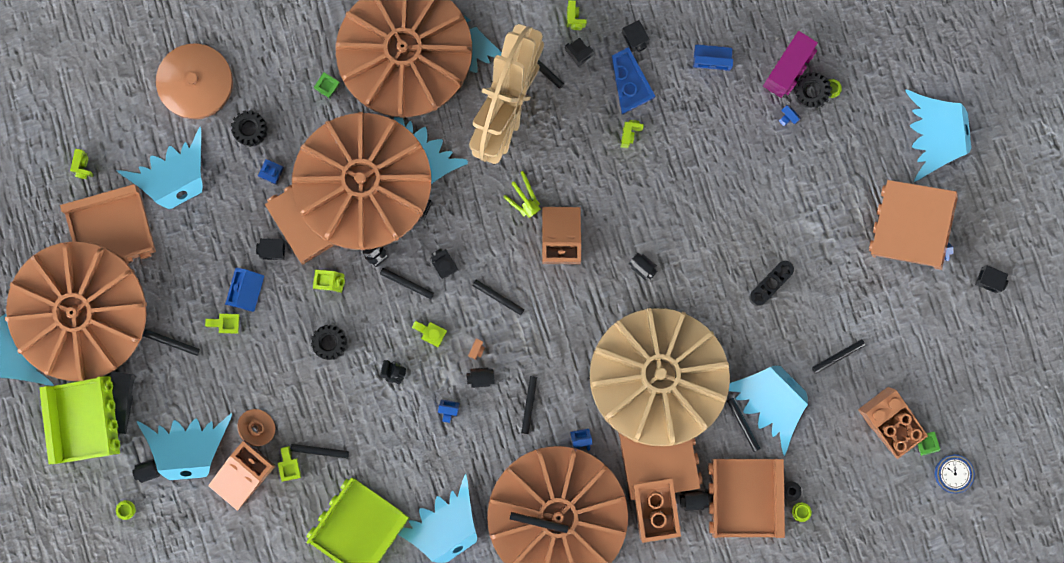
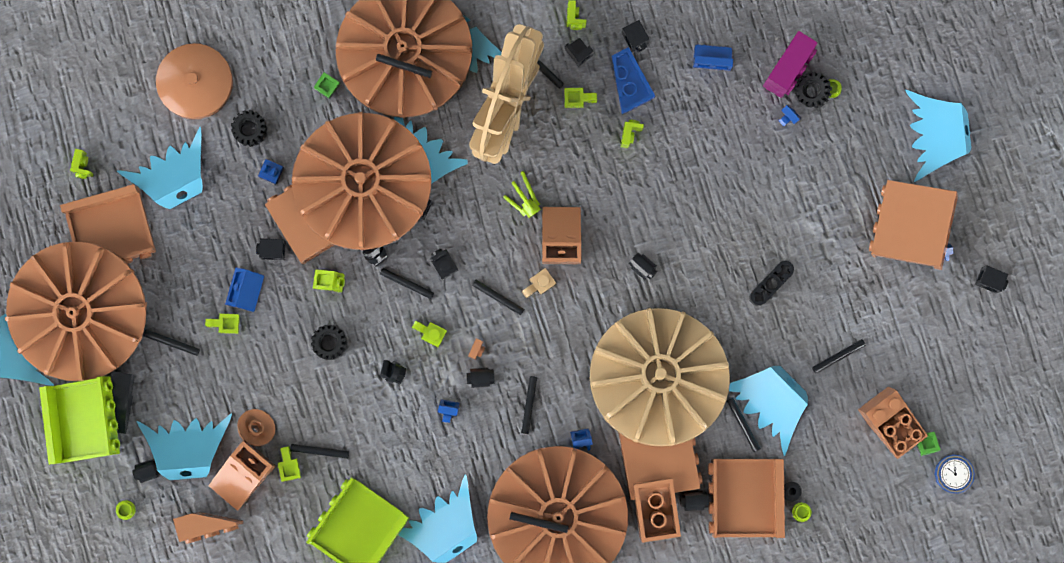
none -> nougat slope [173,512,243,544]
none -> black piece [376,54,433,78]
none -> tan plate [522,268,556,298]
none -> lime plate [564,88,597,108]

